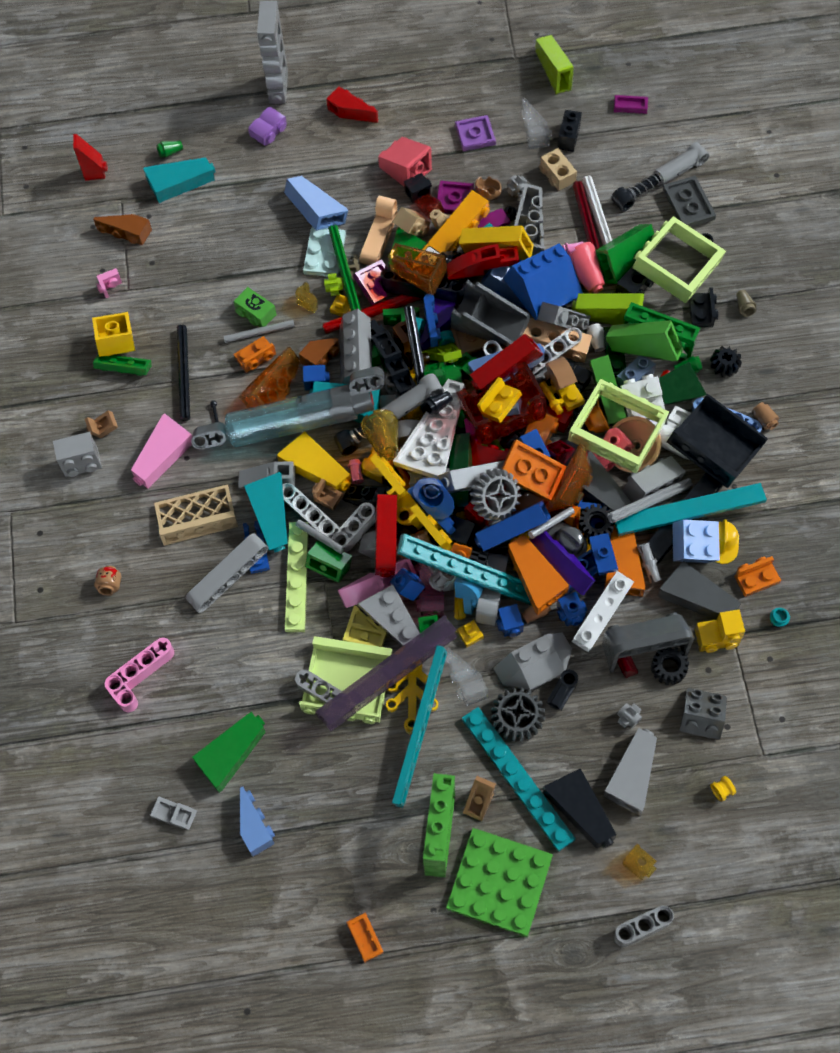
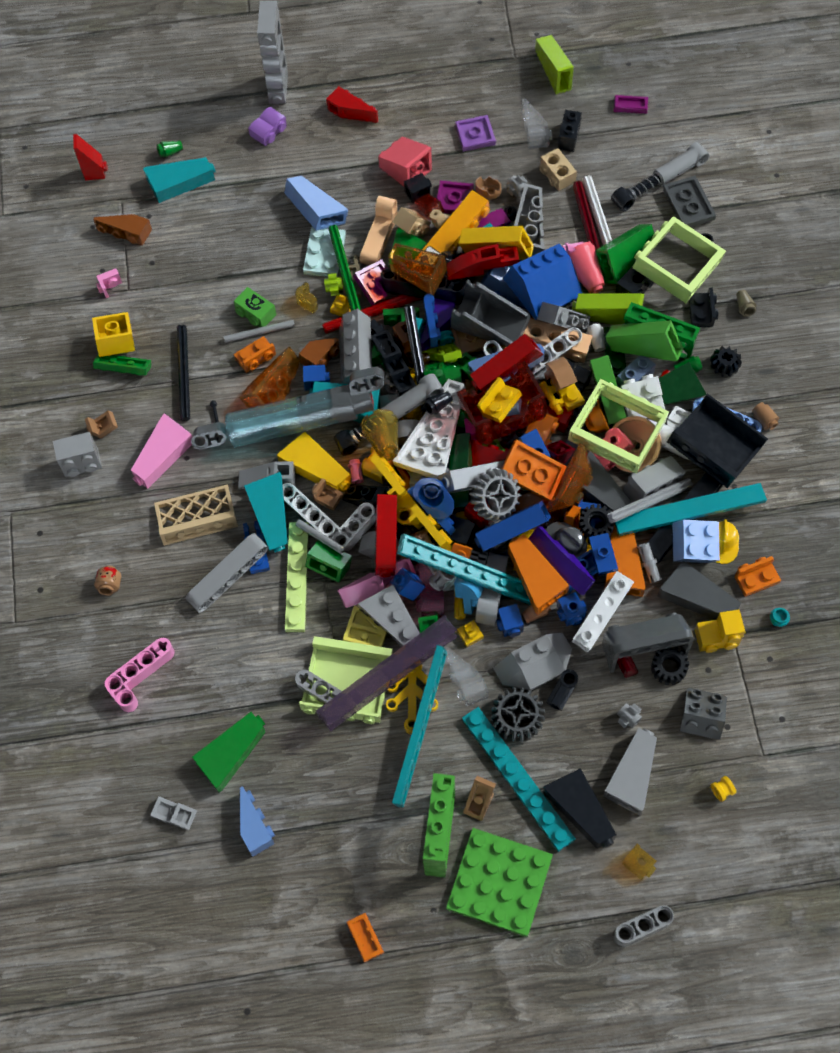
light grey bar [528,507,575,539] -> none

